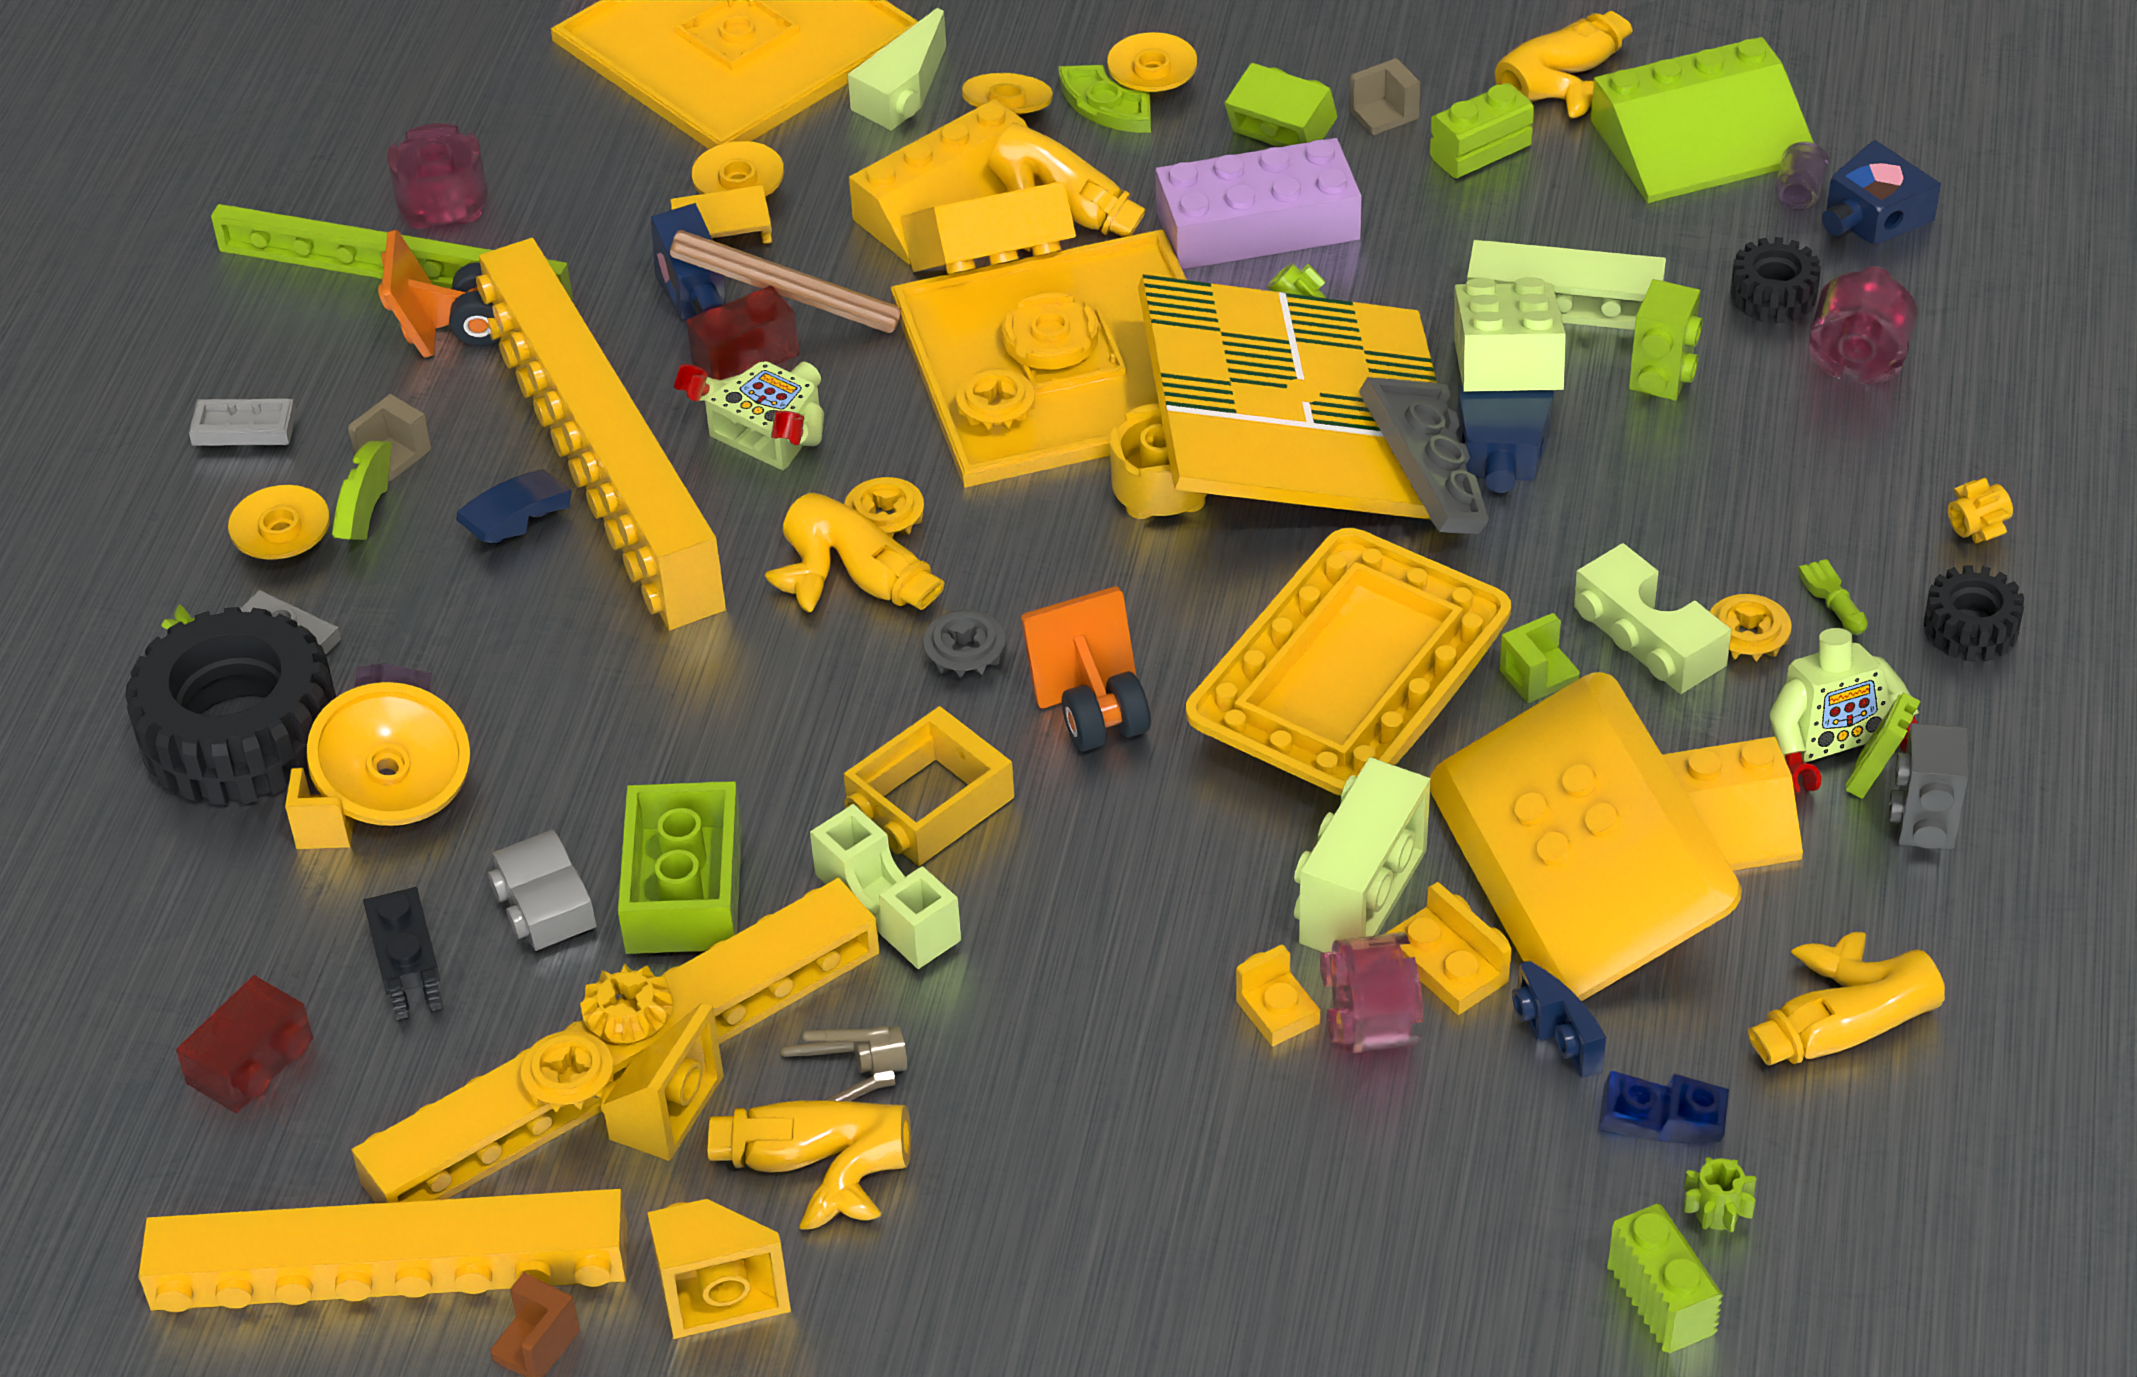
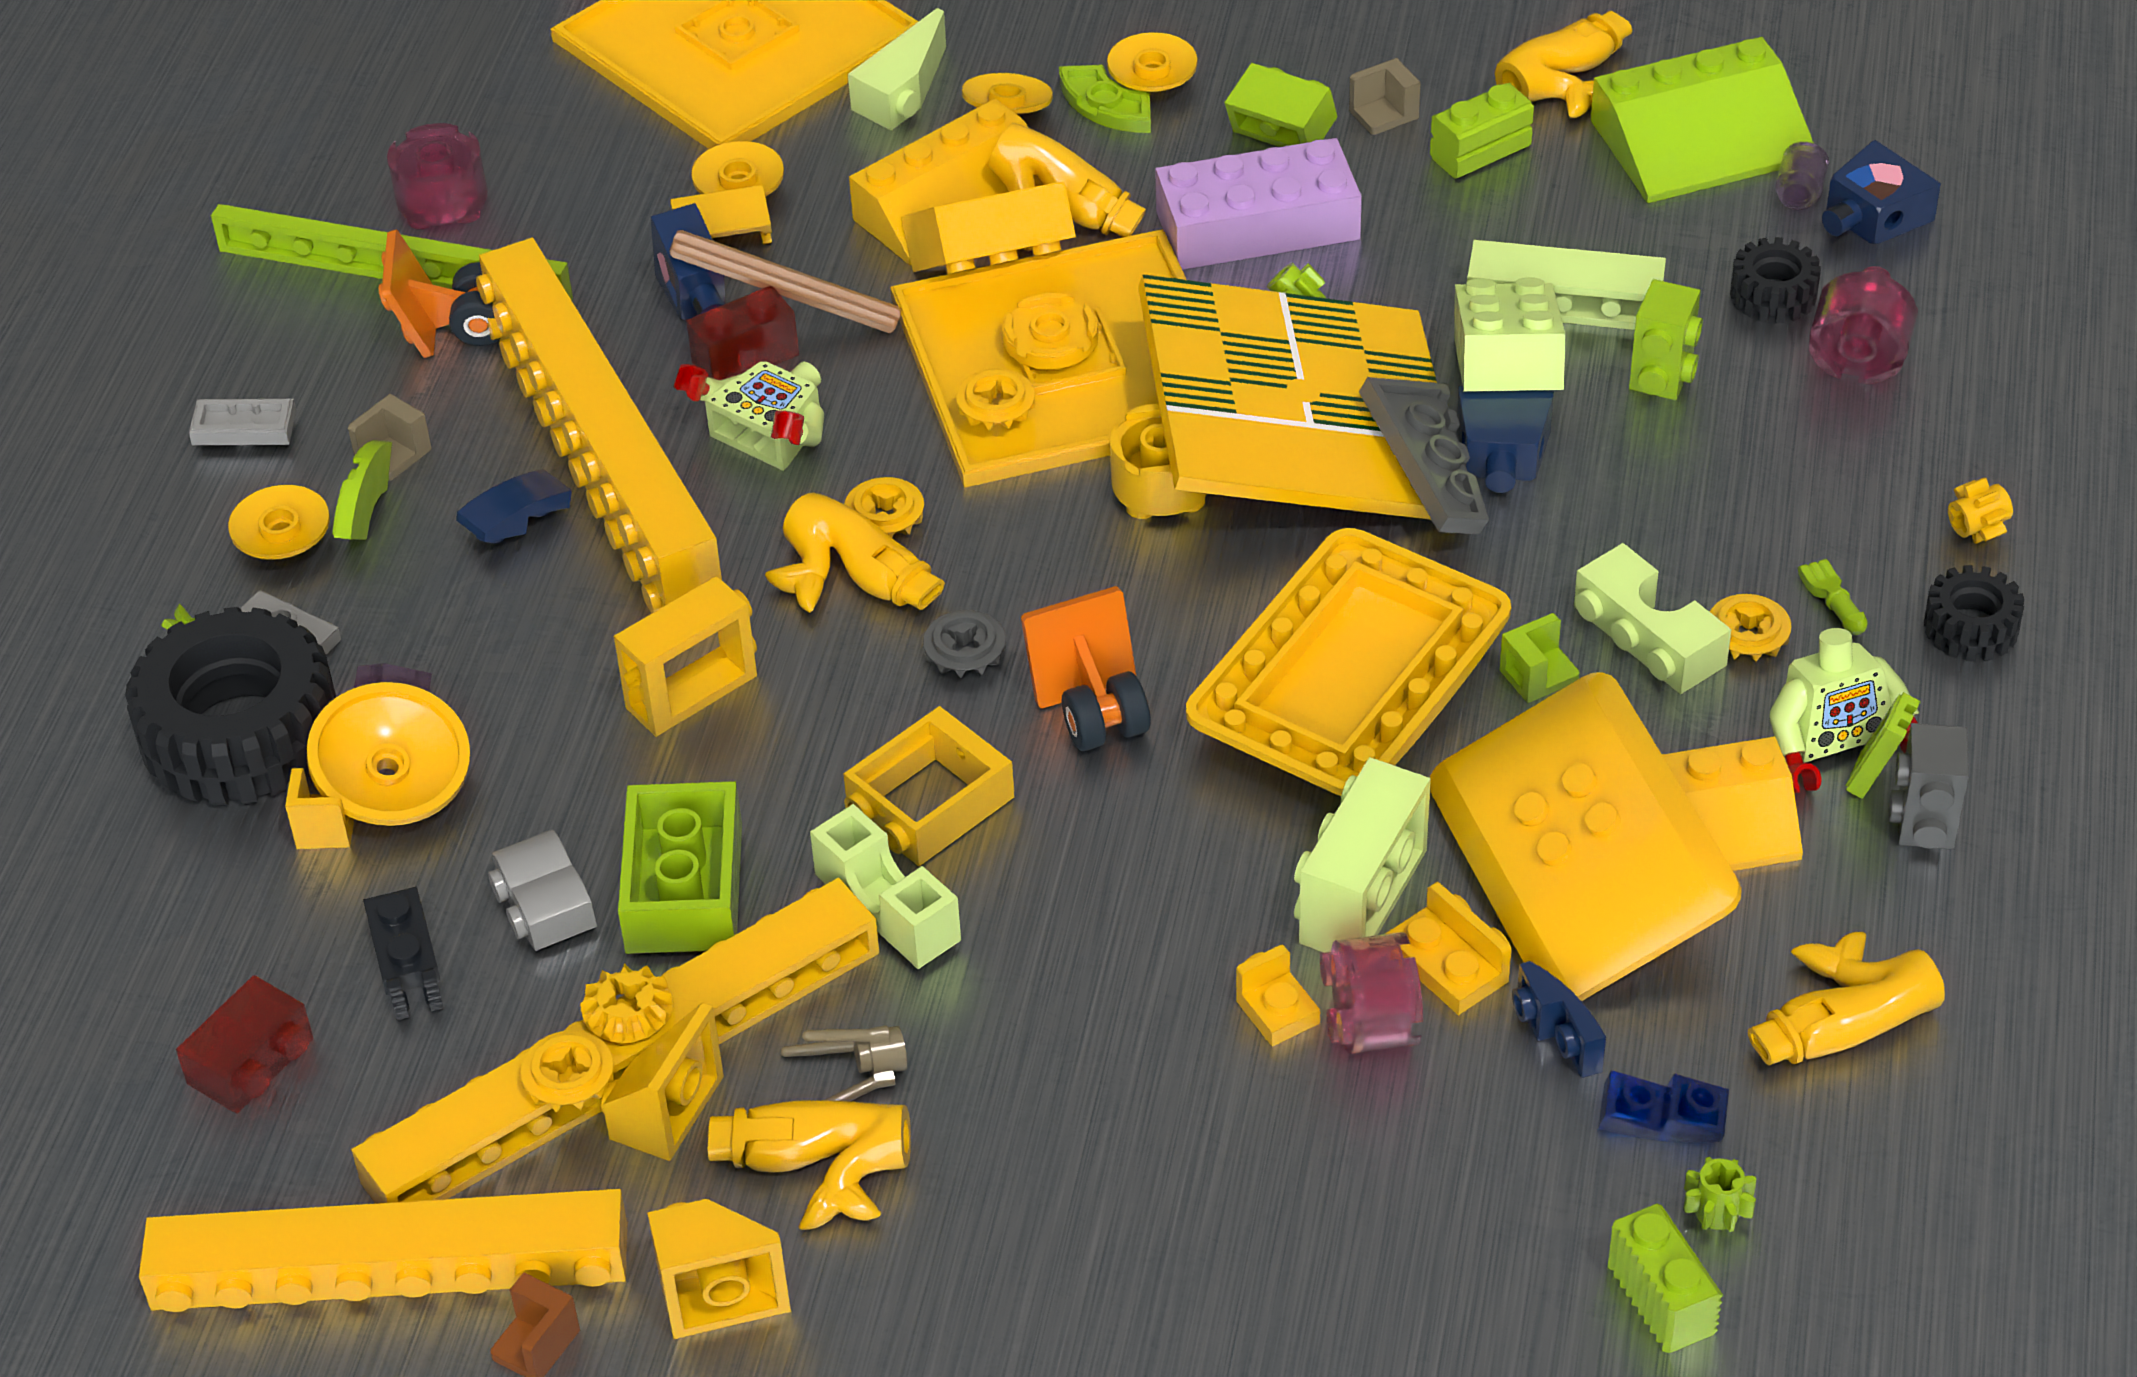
none -> yellow window [614,576,757,737]

